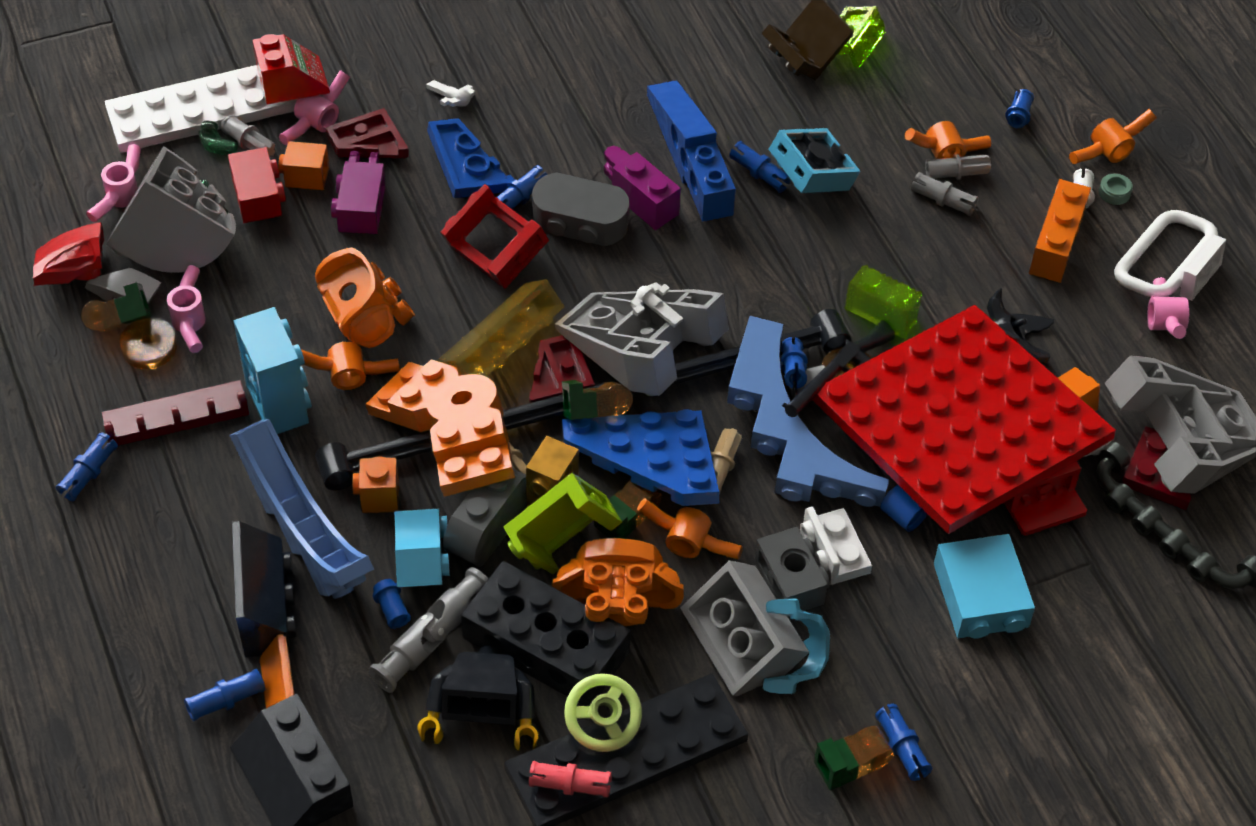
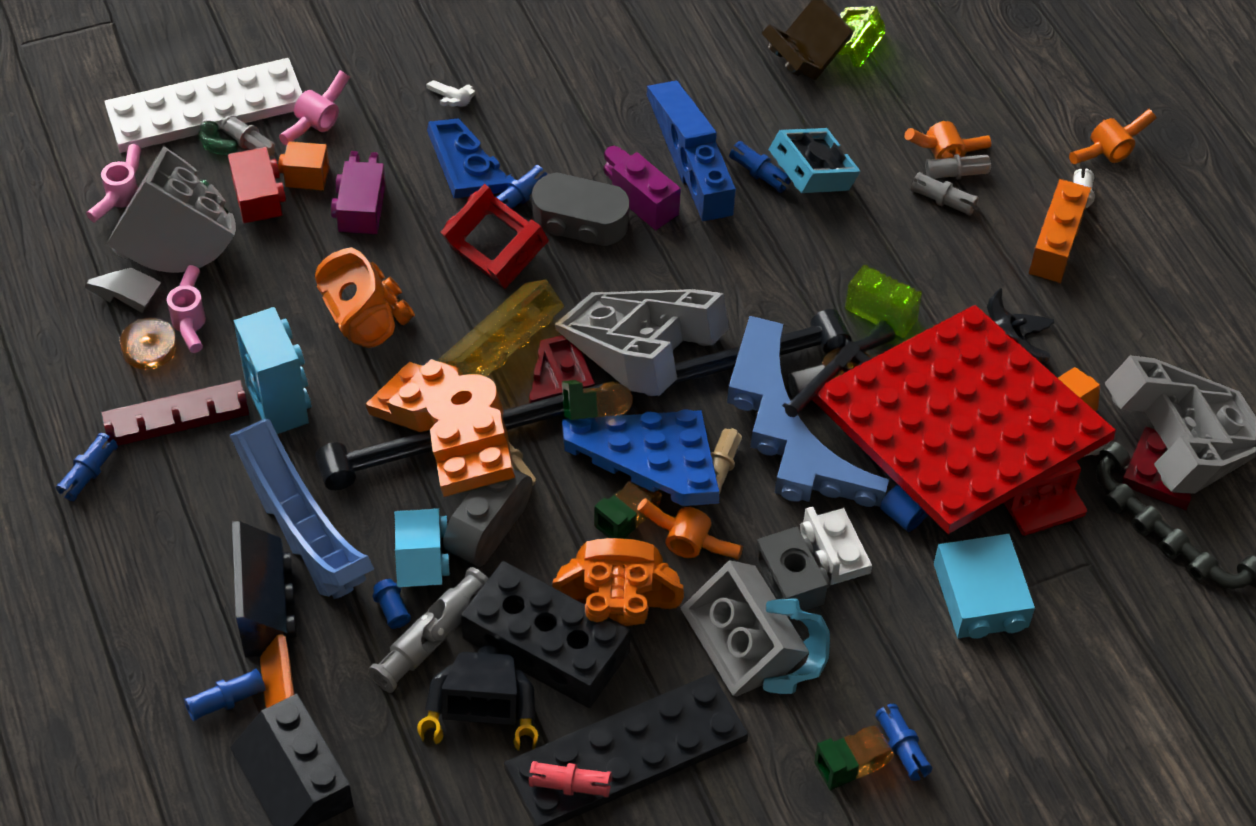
red slope [33,222,105,286] -> none
leg [81,282,152,332] -> none
red slope [252,34,330,104] -> none
orange piece [301,342,400,390] -> none
dark red wing [325,108,409,158] -> none
orange brick [353,456,399,513] -> none
lime panel [503,473,622,574] -> none
pearl gold brick [526,435,579,507] -> none
yellowish green piece [564,674,642,752] -> none
white piece [631,282,683,328] -> none
blue pin [780,337,808,389] -> none
blue pin [1005,89,1034,128] -> none
sand green tile [1099,173,1133,205] -> none
white bar [1114,210,1226,301] -> none
bright pink piece [1147,277,1189,339] -> none

